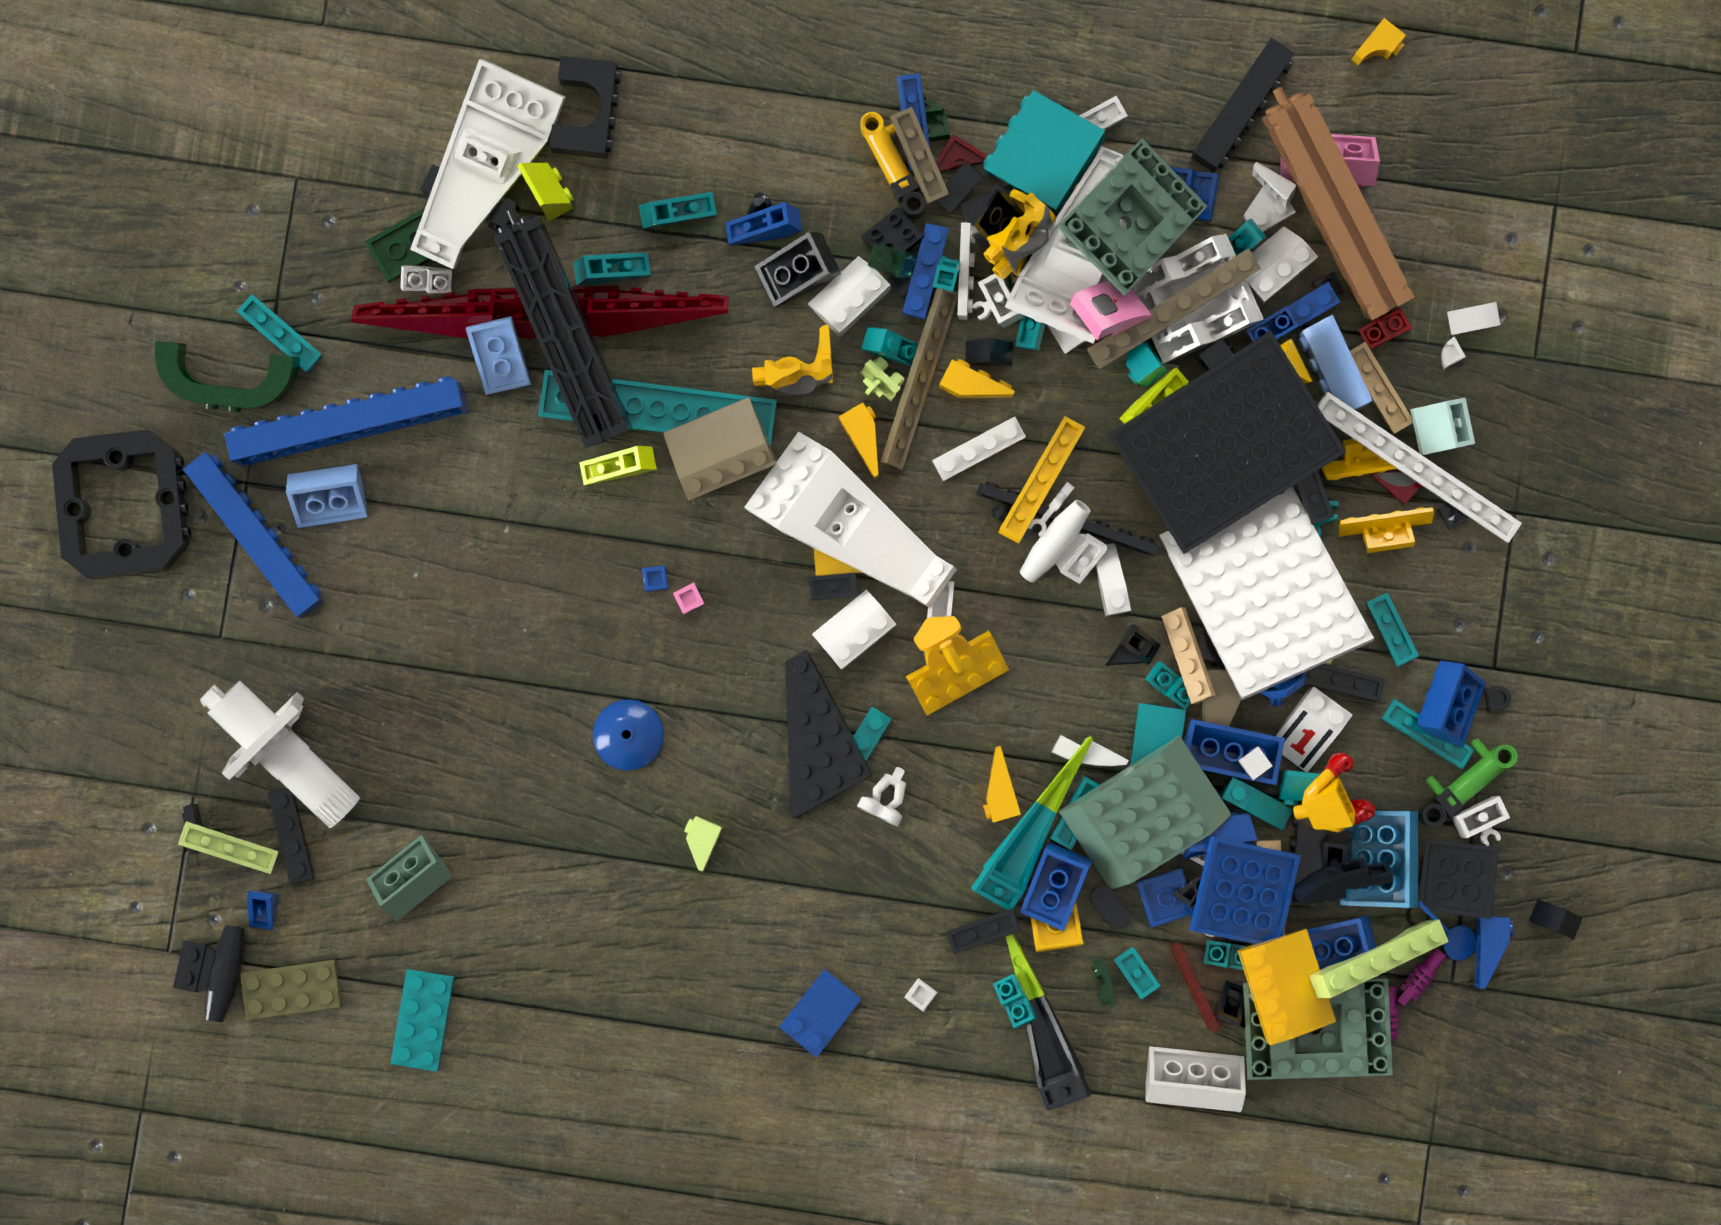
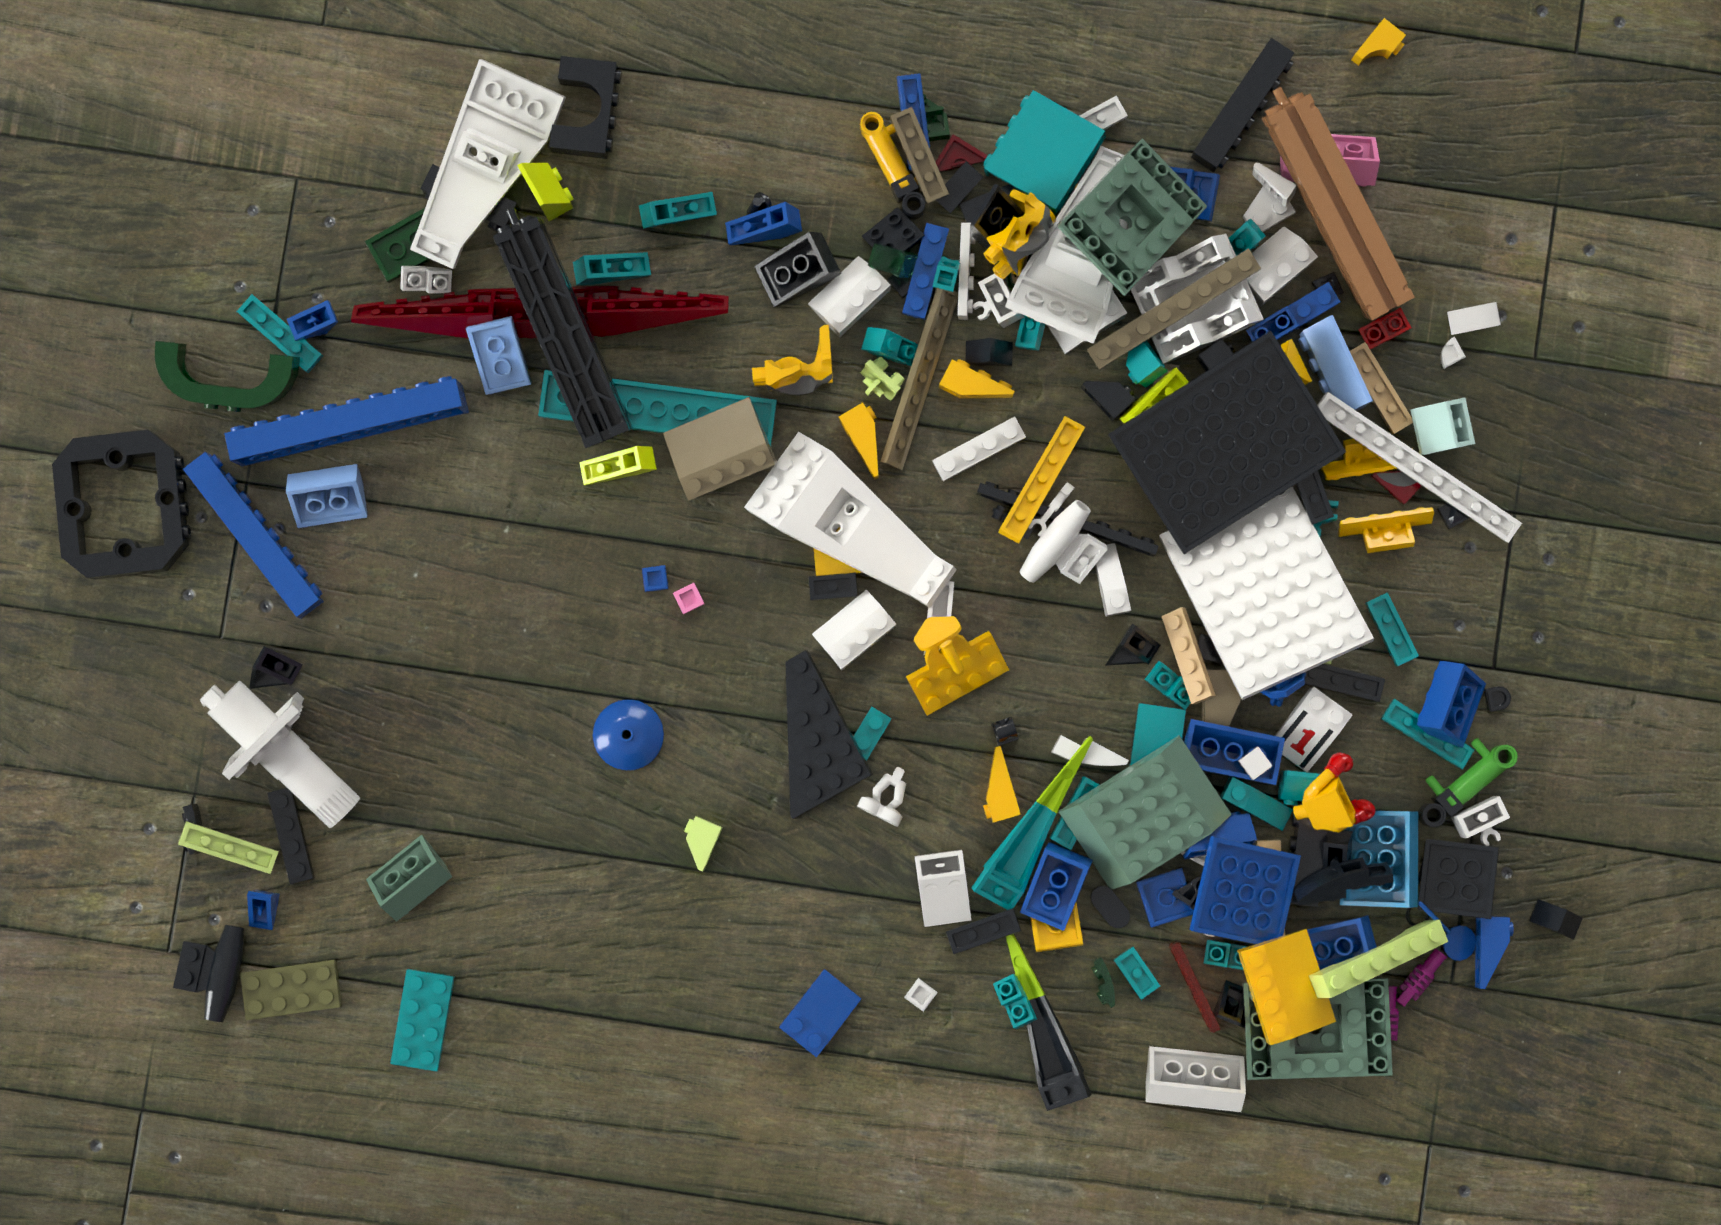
bright pink slope [1070,281,1152,340] -> none
none -> black slope [249,646,303,689]
none -> blue slope [287,300,338,341]
none -> white slope [914,850,971,927]
none -> black leg [991,717,1018,746]
none -> black slope [1081,381,1135,422]

